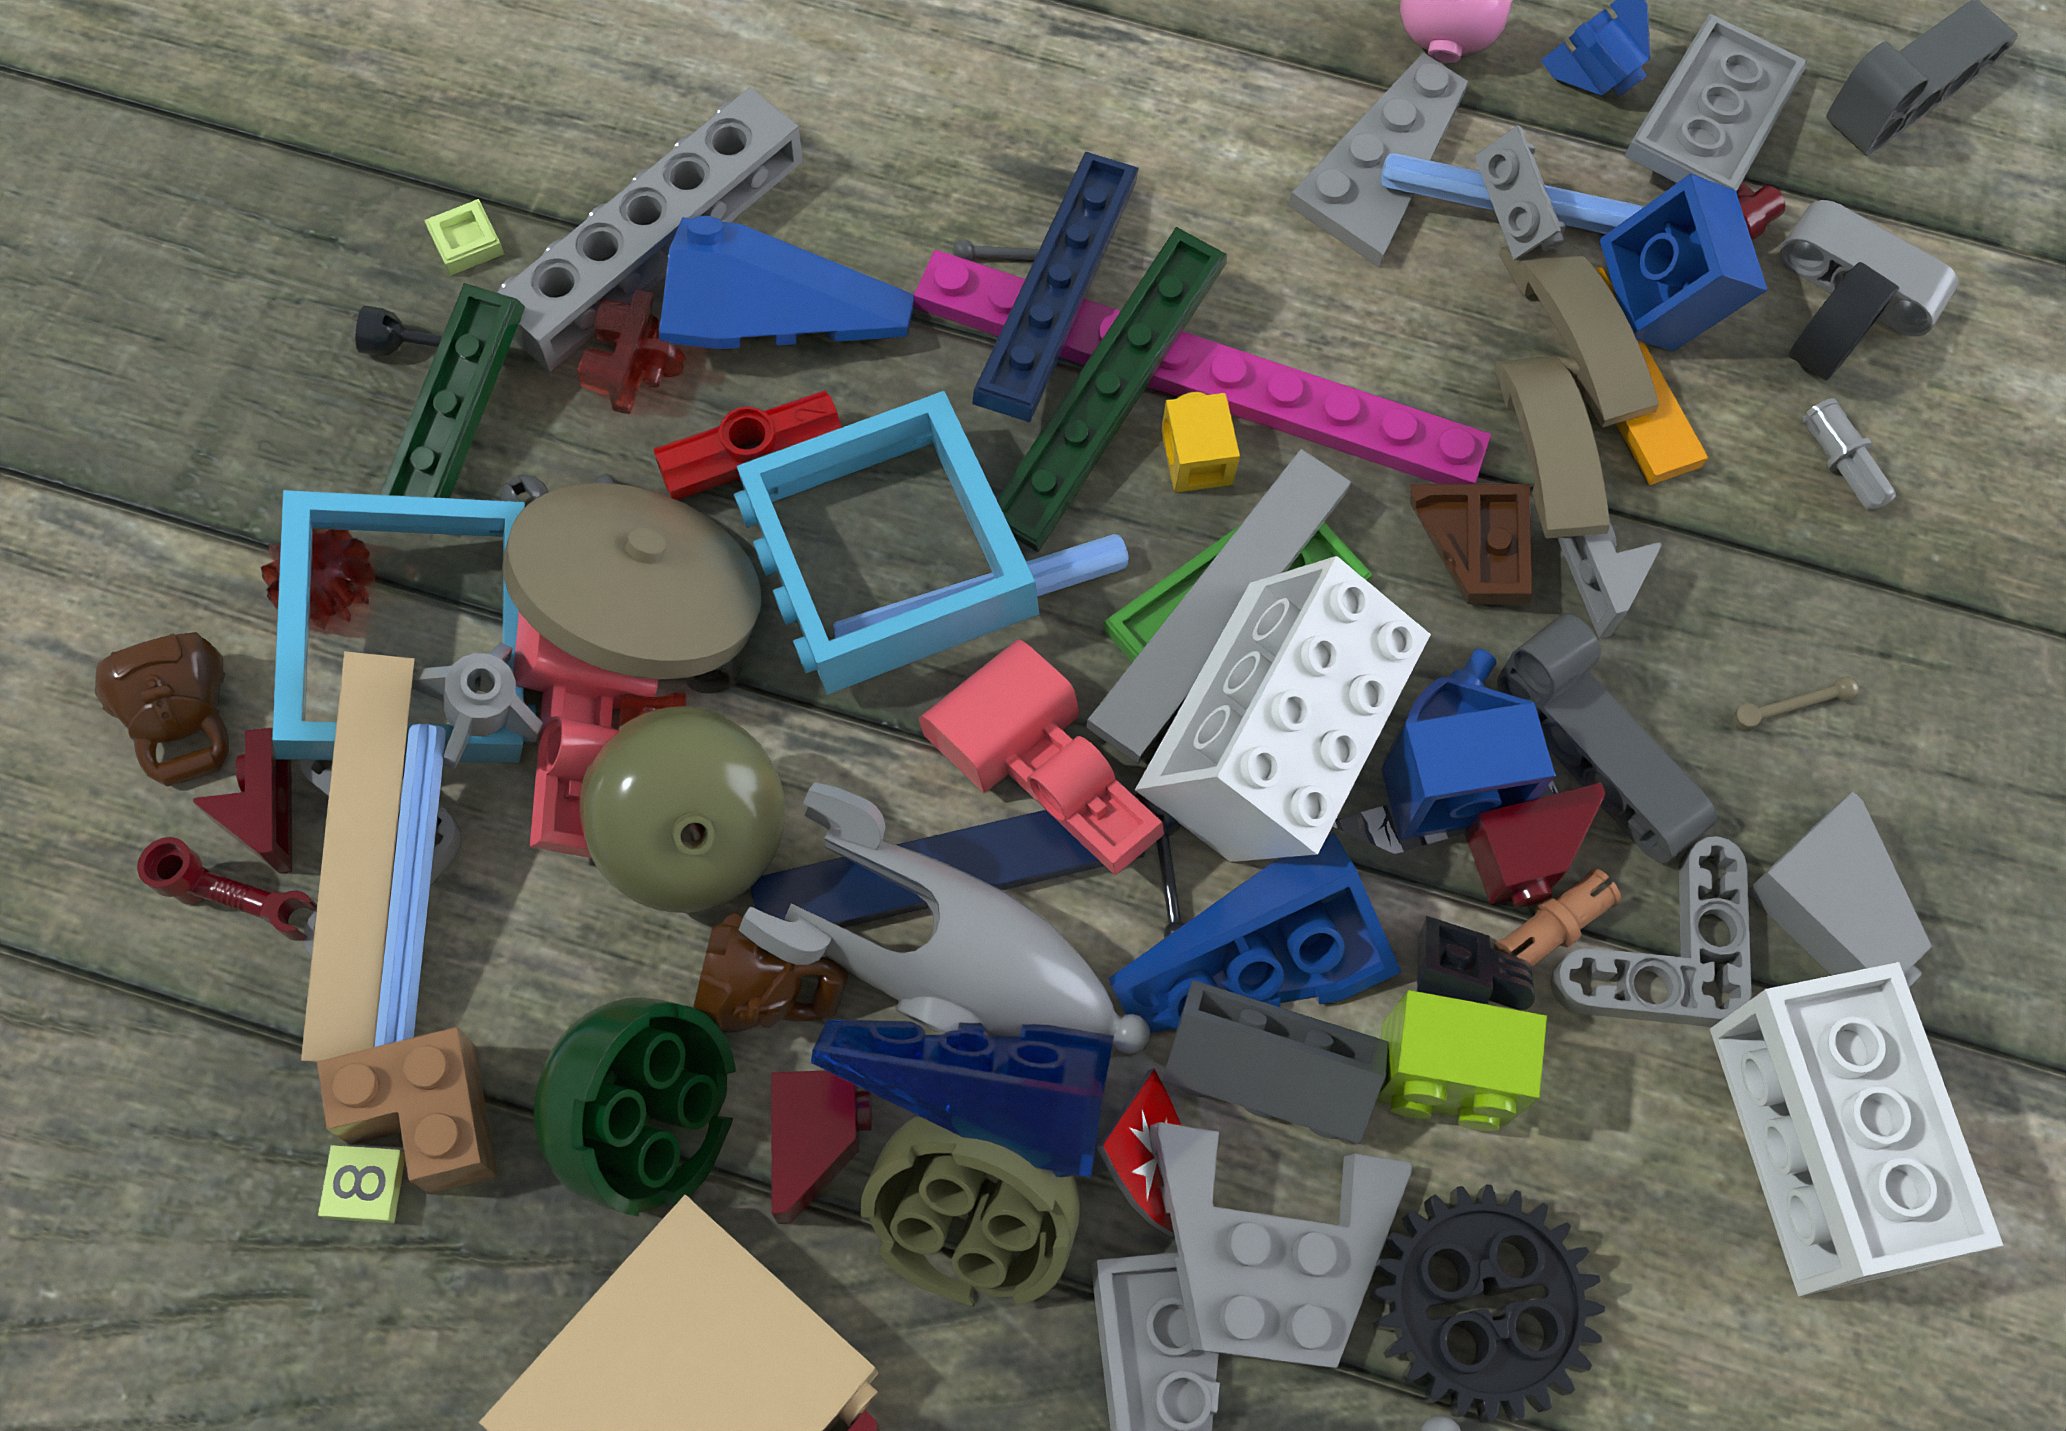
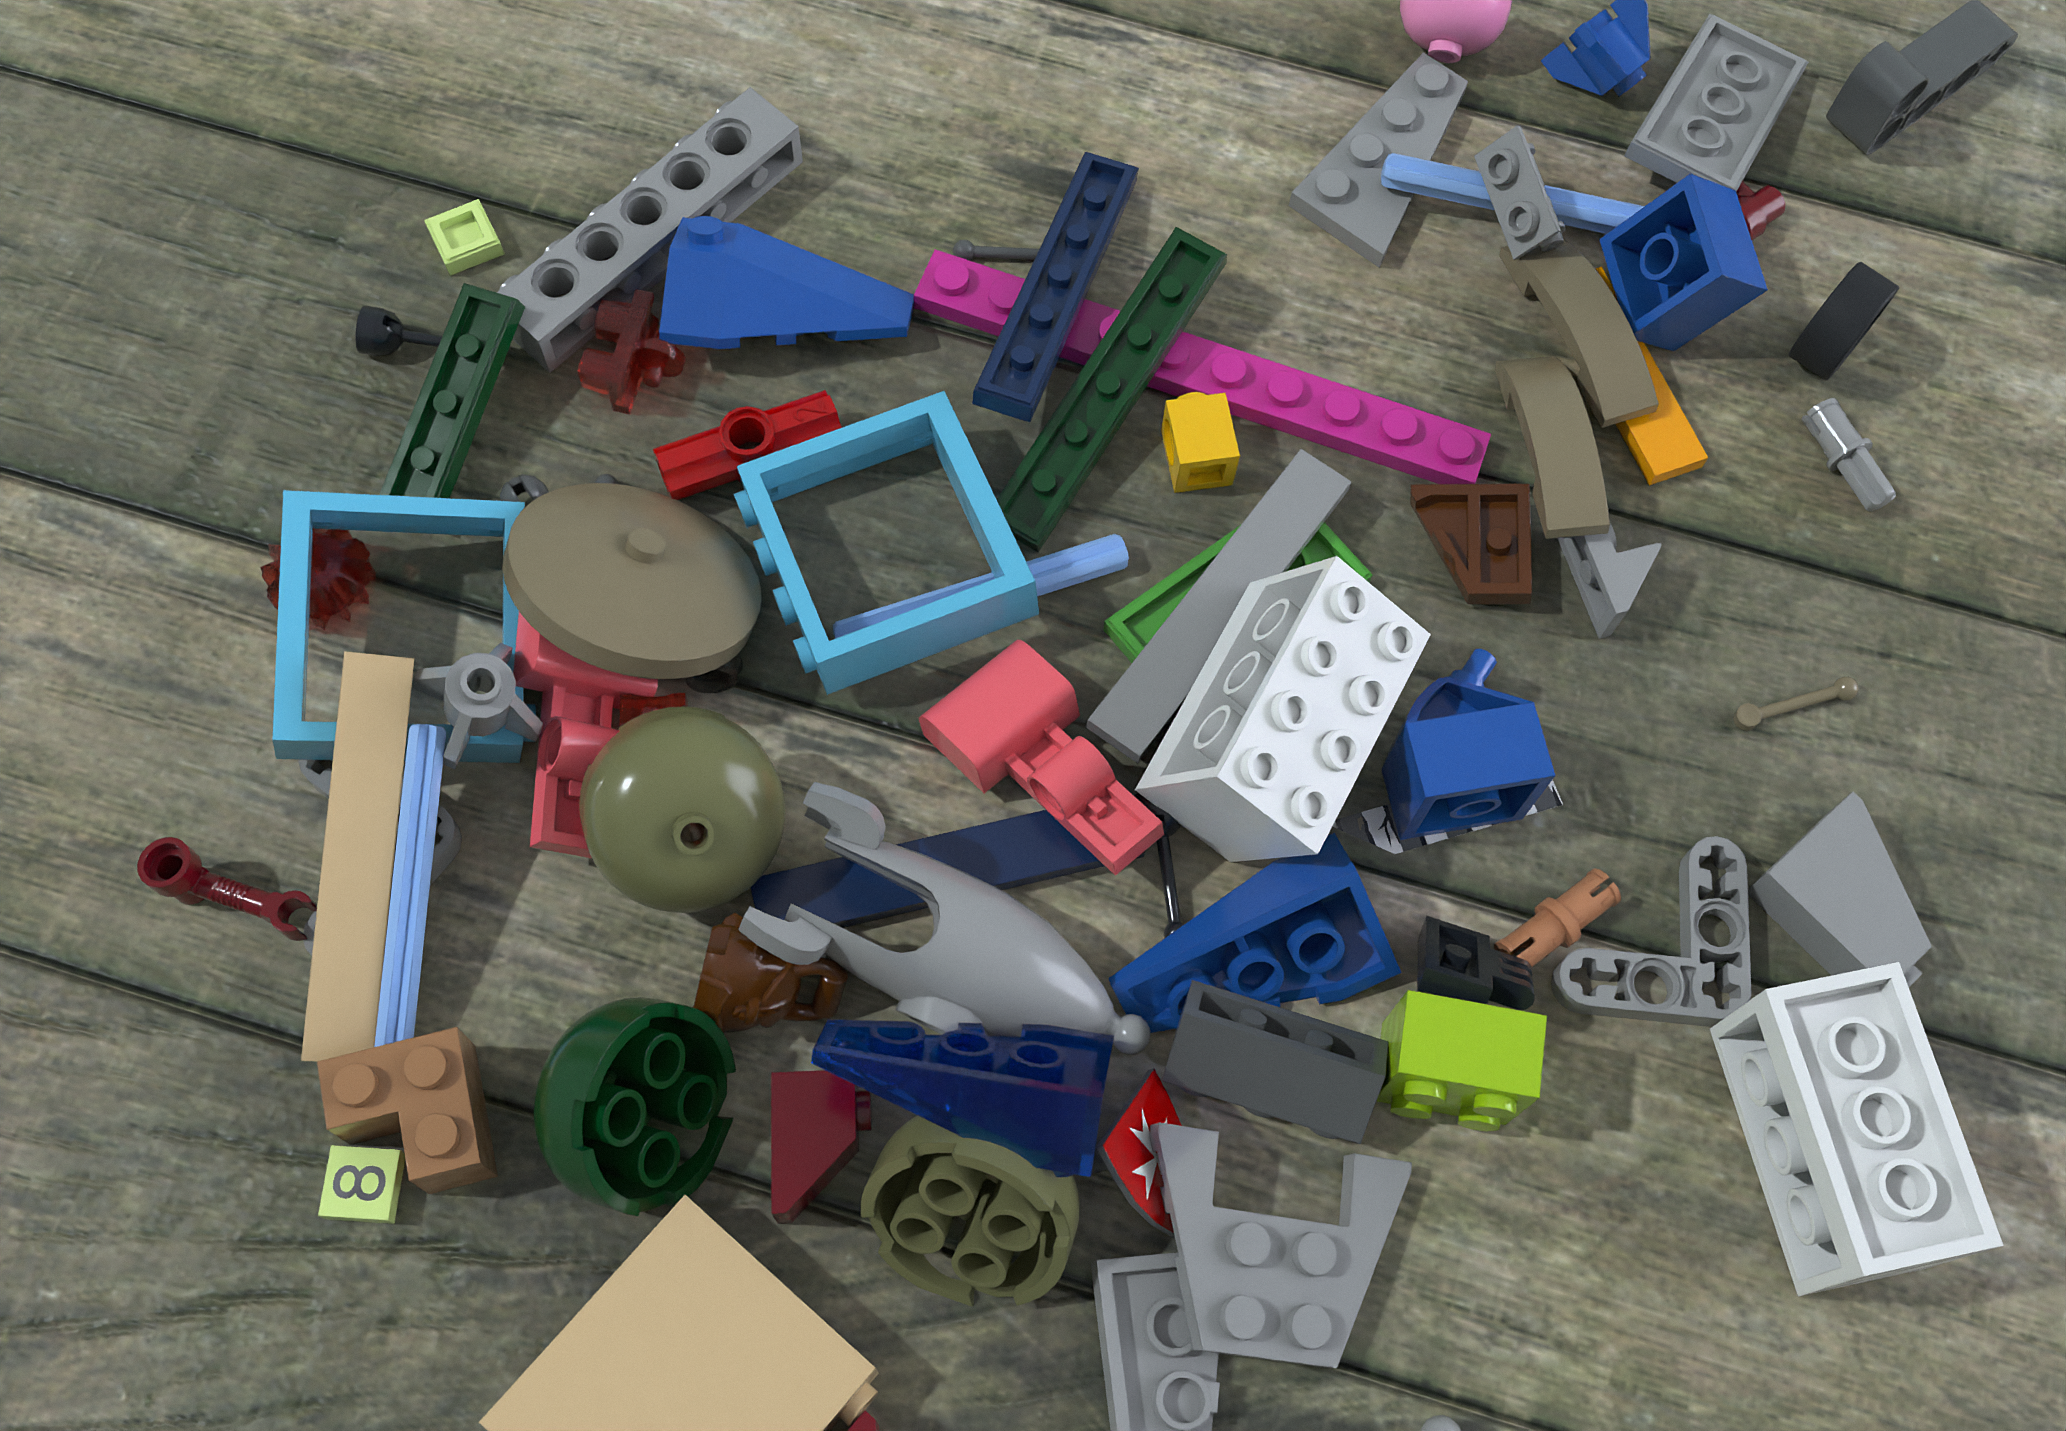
reddish brown piece [95,632,229,787] -> none
dark red slope [193,727,292,873] -> none
black gear [1370,1184,1605,1423] -> none
dark red slope [1465,782,1606,908] -> none
dark grey beam [1497,613,1717,863] -> none
light grey beam [1780,200,1959,336] -> none

